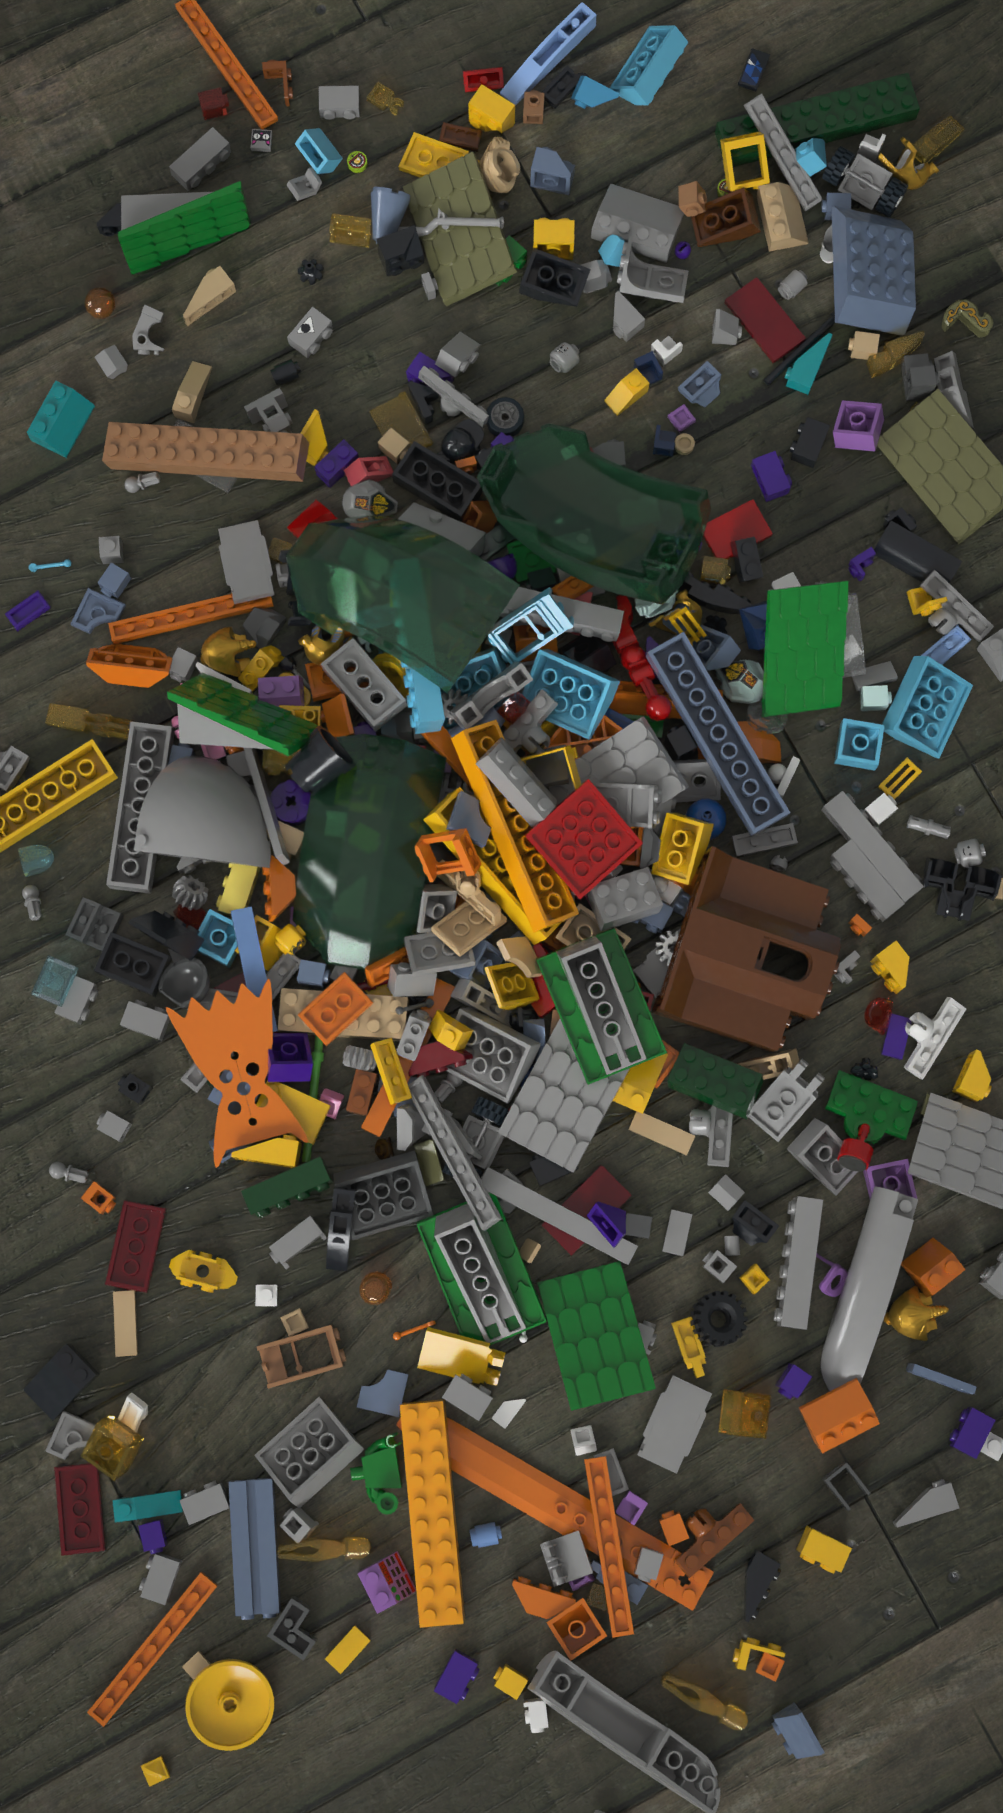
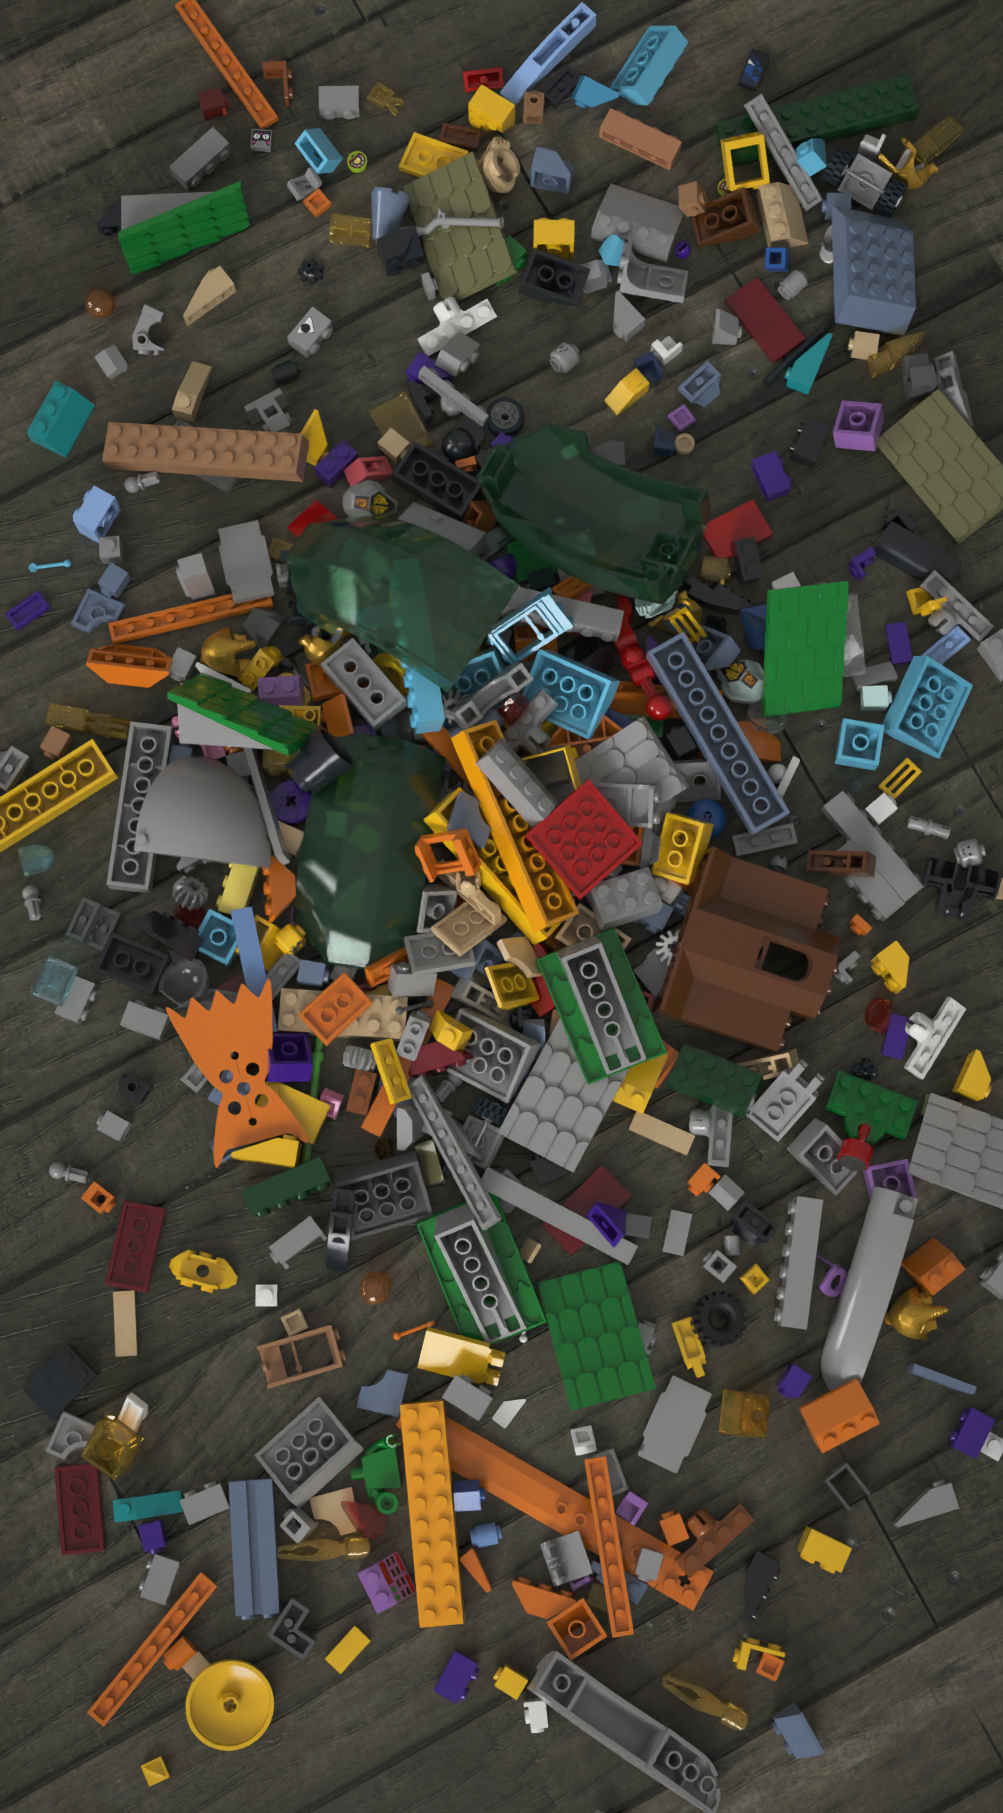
olive animal [942,299,993,337] -> none
none -> medium nougat brick [40,726,74,761]
none -> light blue brick [73,486,121,543]
none -> orange brick [163,1636,198,1671]
none -> light grey brick [175,553,216,603]
none -> orange plate [303,188,332,218]
none -> tan tile [310,1486,362,1535]
none -> clear red slope [341,1501,387,1539]
none -> white plate [417,296,497,356]
none -> brick [453,1479,485,1512]
none -> orange slope [460,1546,491,1593]
none -> nougat brick [599,108,682,170]
none -> orange brick [687,1163,721,1197]
none -> blue brick [765,248,790,272]
none -> reddish brown slope [806,850,876,877]
none -> dark purple tile [885,621,912,665]

